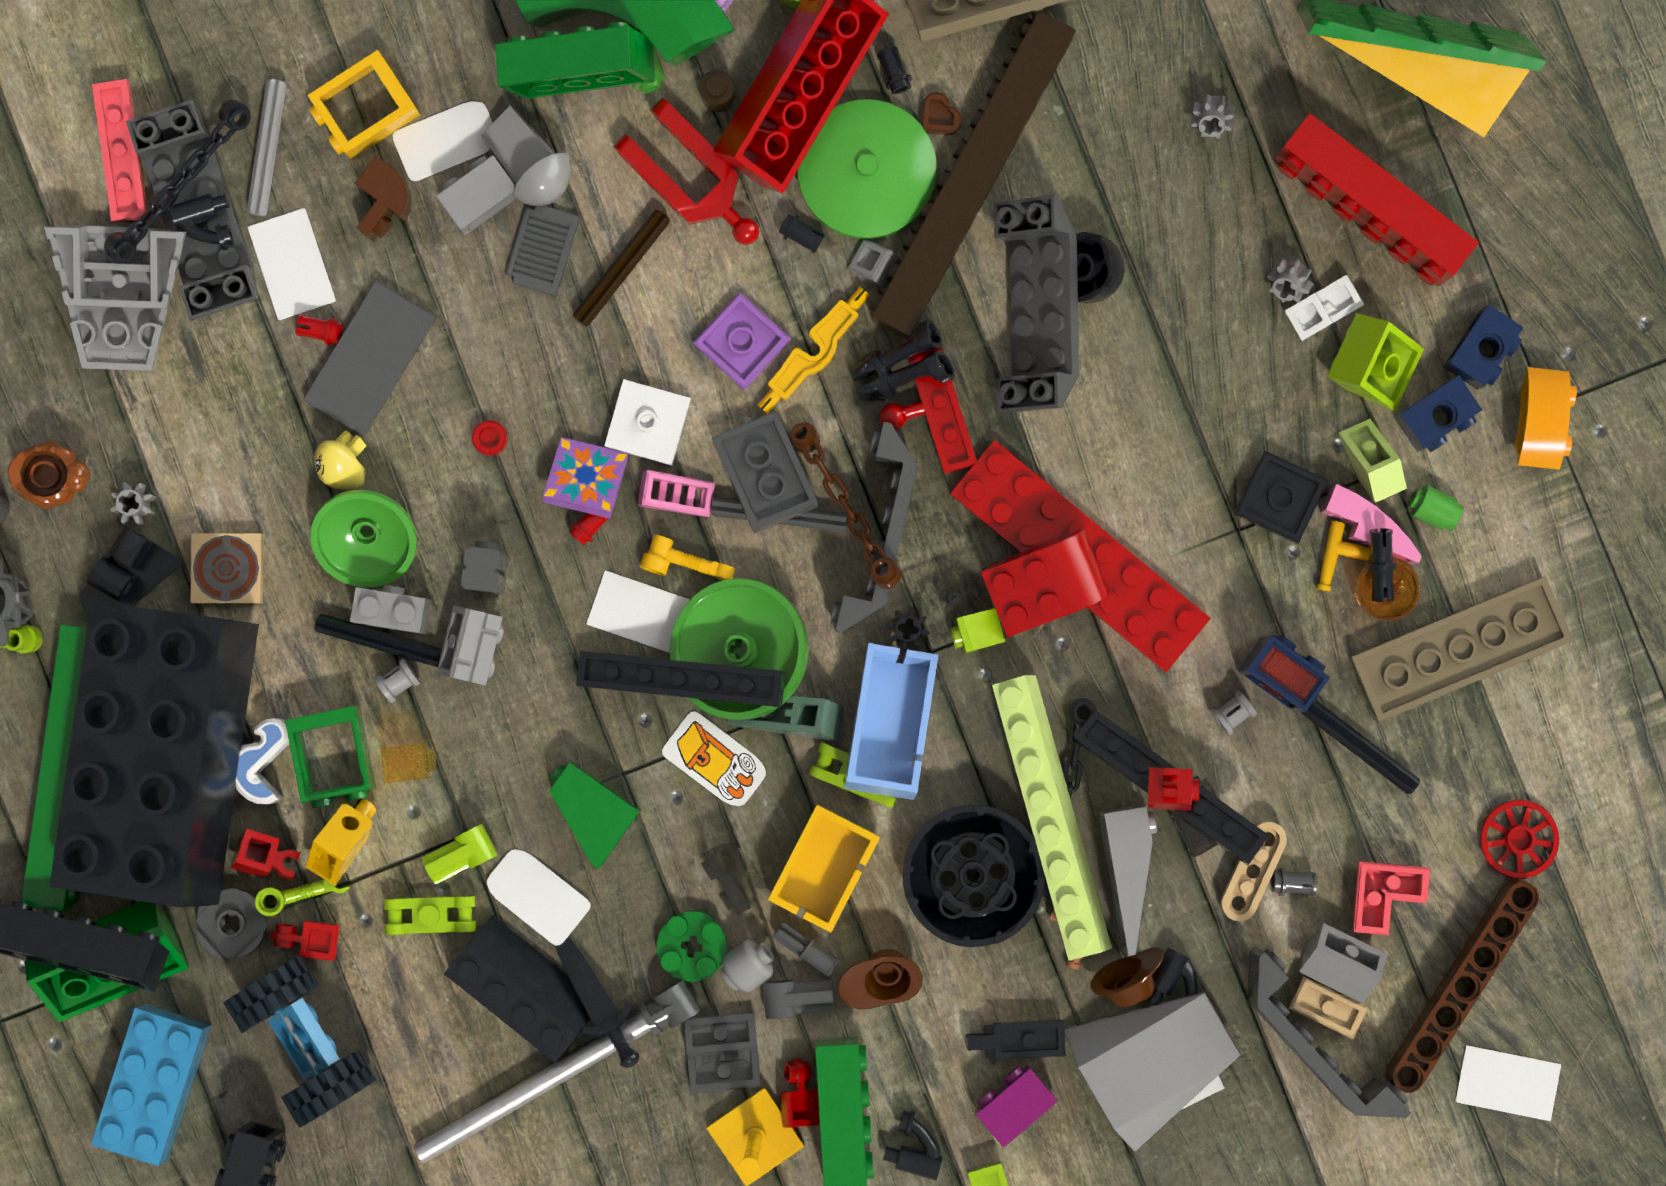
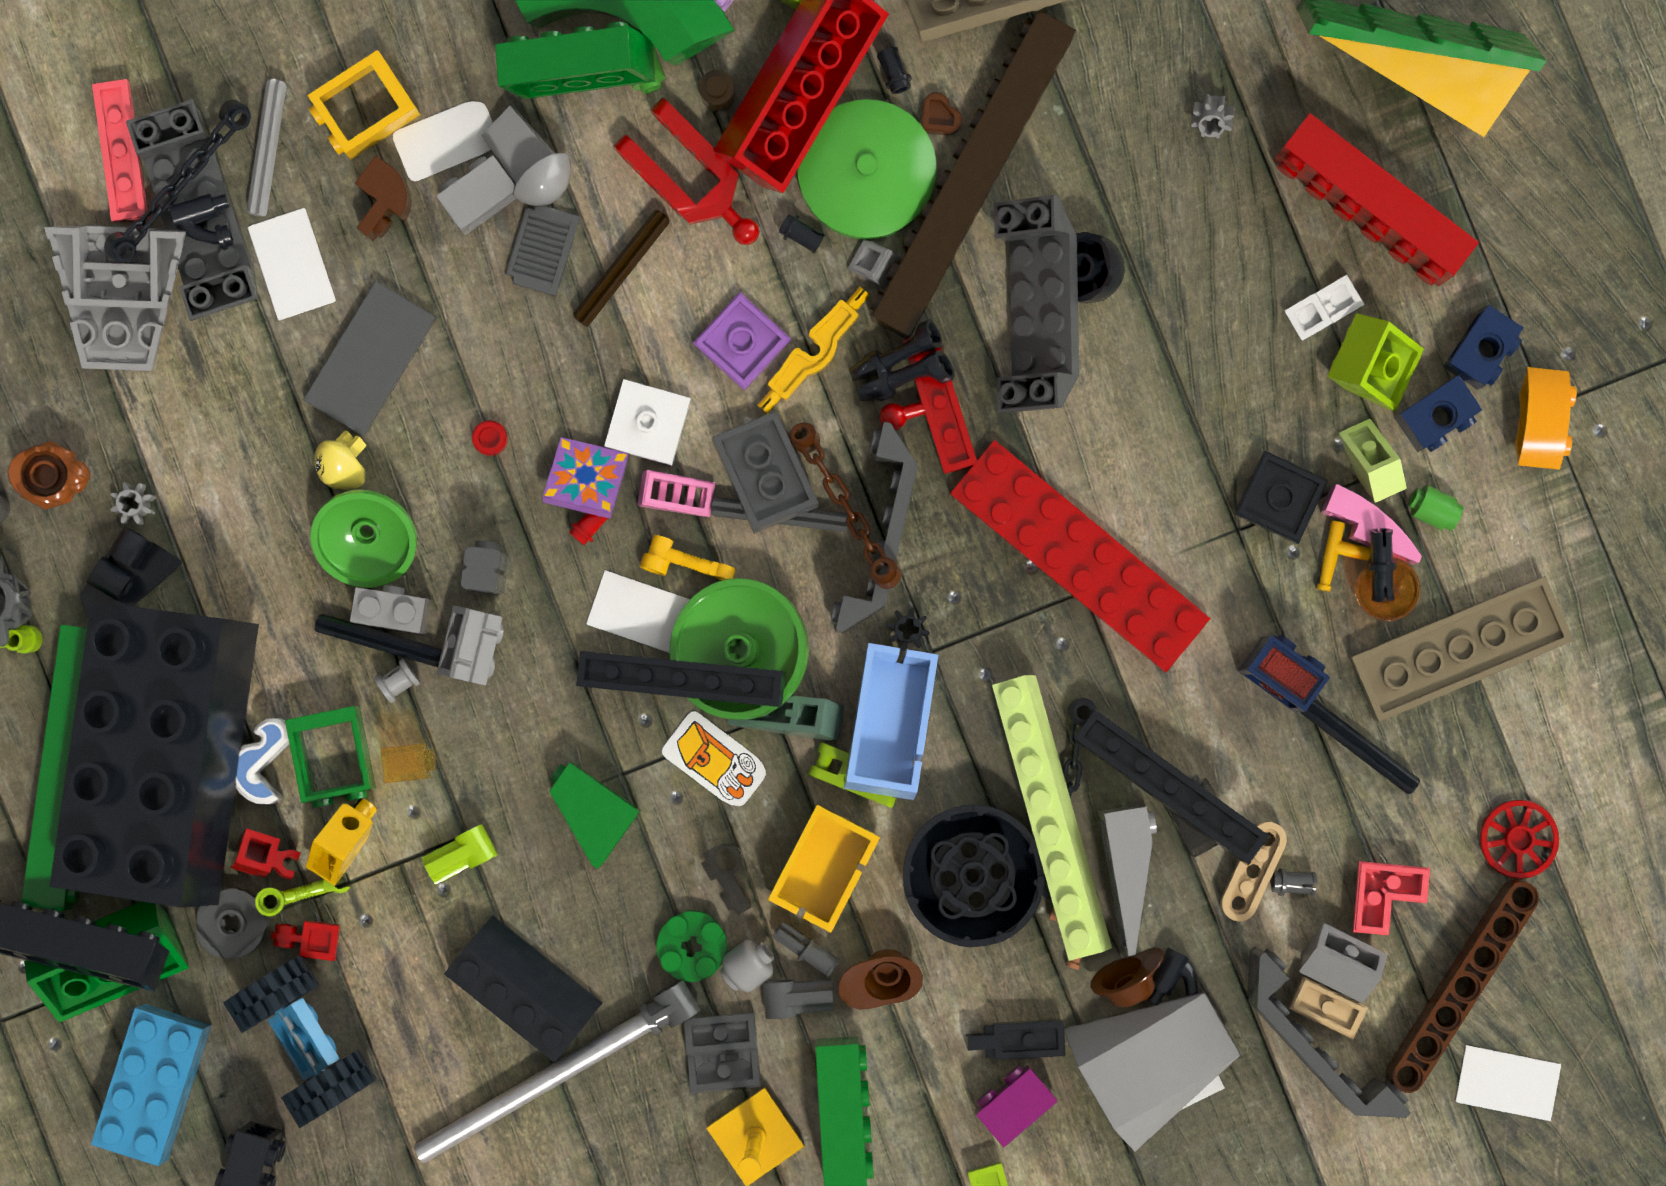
tile [190,533,264,604] -> none
red pin [295,314,343,346] -> none
lime plate [384,896,476,935] -> none
white sticker [487,849,591,946] -> none
black sword [554,936,639,1068] -> none
red plate [780,1058,820,1128] -> none
black plant [883,1110,942,1181] -> none
lime slope [949,608,1005,654] -> none
red brick [981,528,1110,638] -> none
red brick [1148,767,1200,811] -> none
light grey bush [1210,690,1257,736] -> none
light grey gear [1268,258,1314,303] -> none

